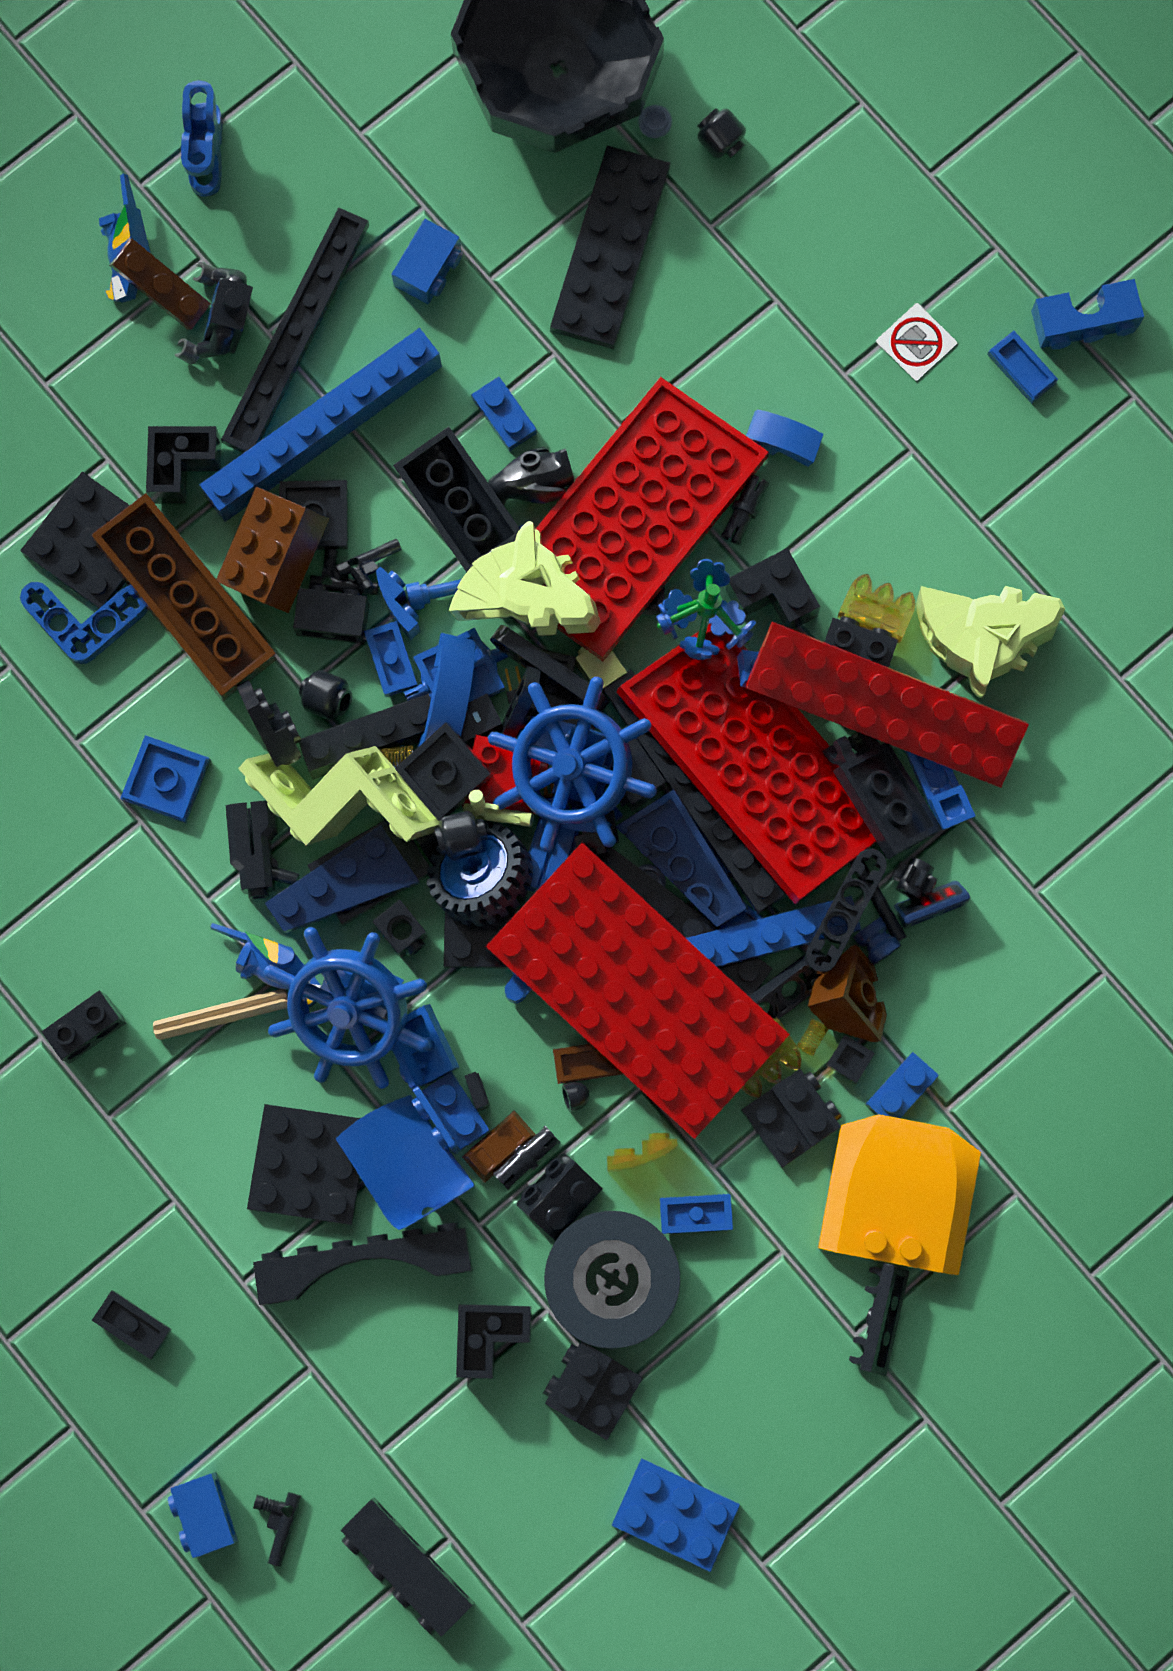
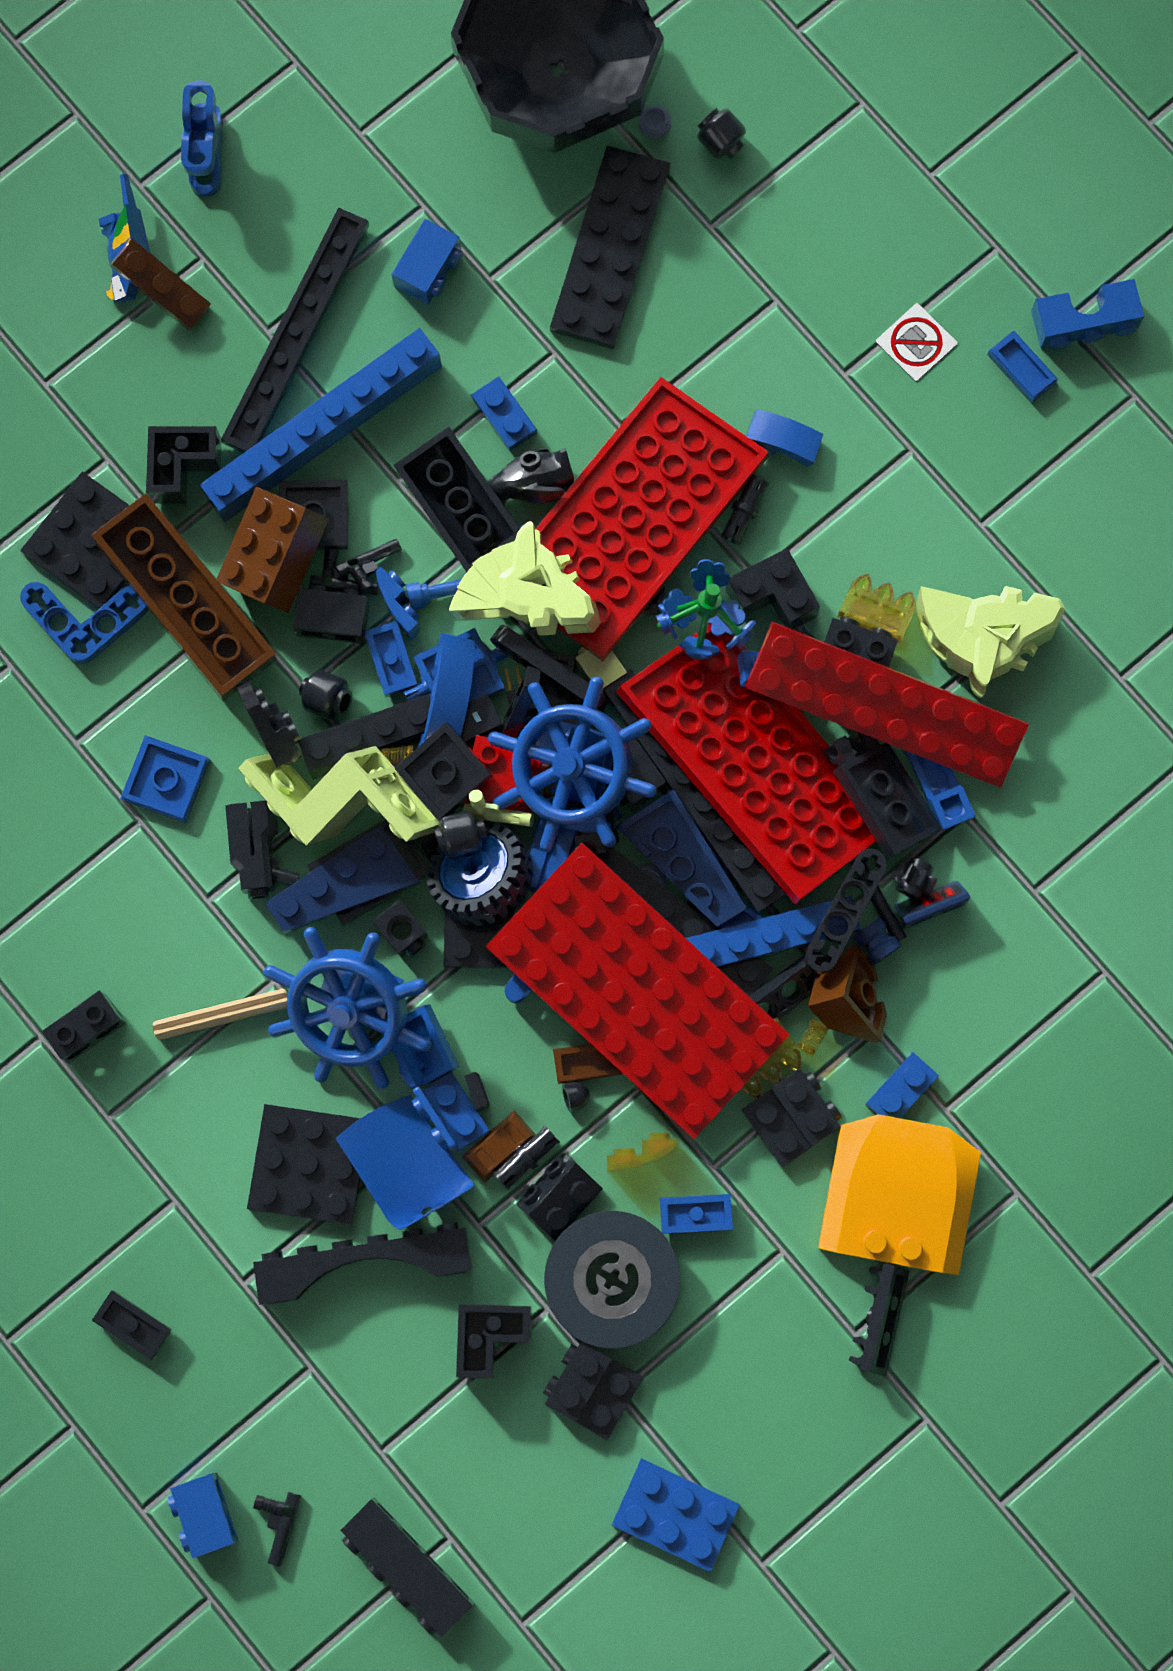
black torso [175,262,253,364] -> none
blue animal [210,923,321,1008] -> none
black plate [826,1035,875,1084] -> none

